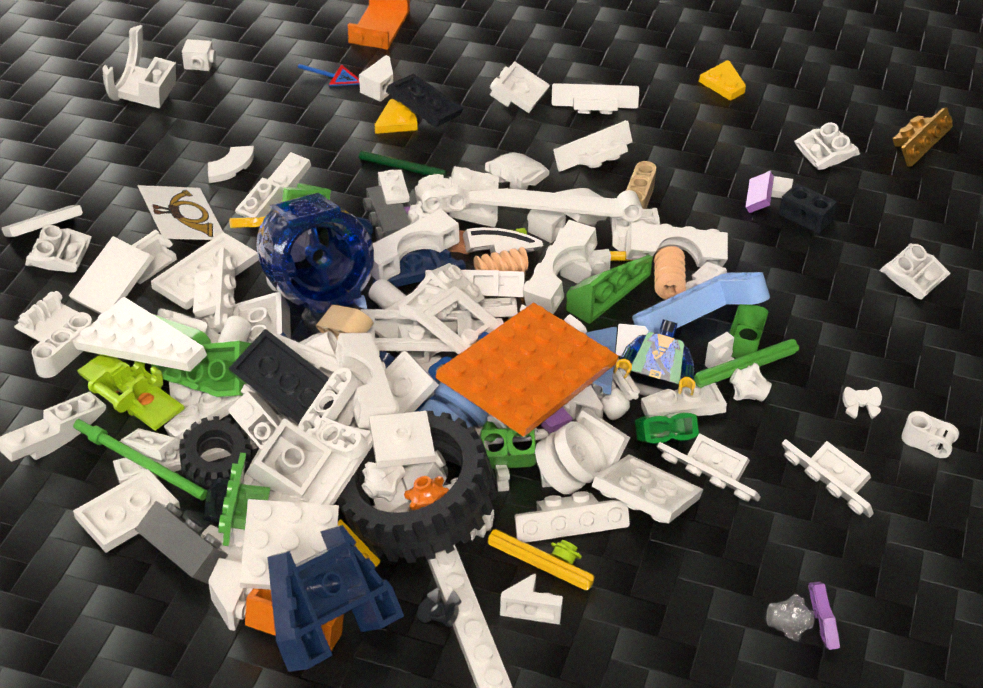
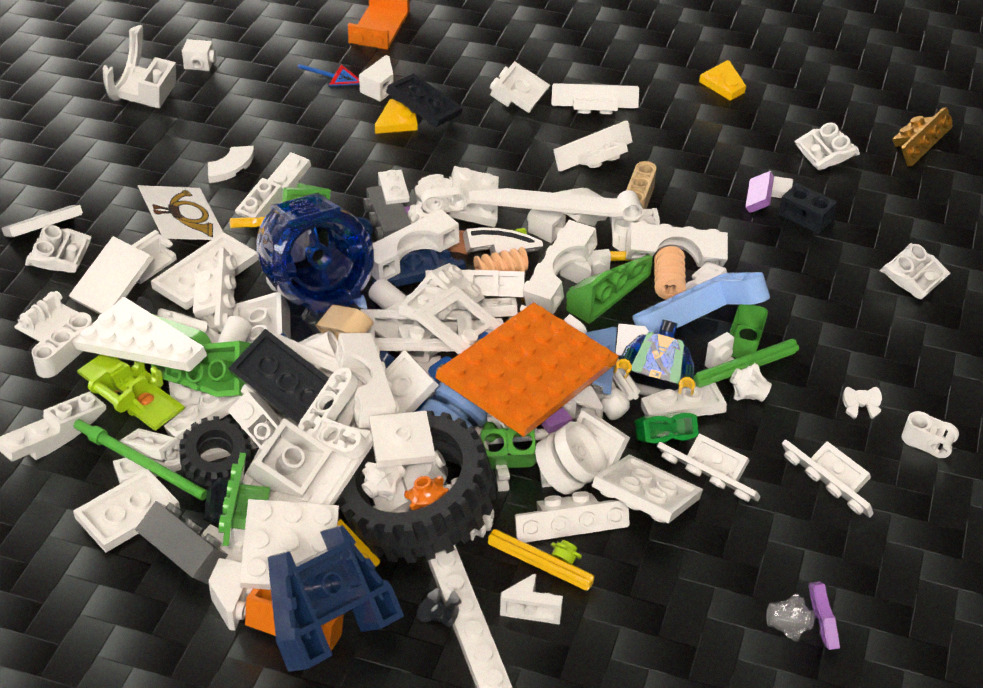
dark green bar [359,150,447,178] -> none
white slope [485,152,549,190] -> none

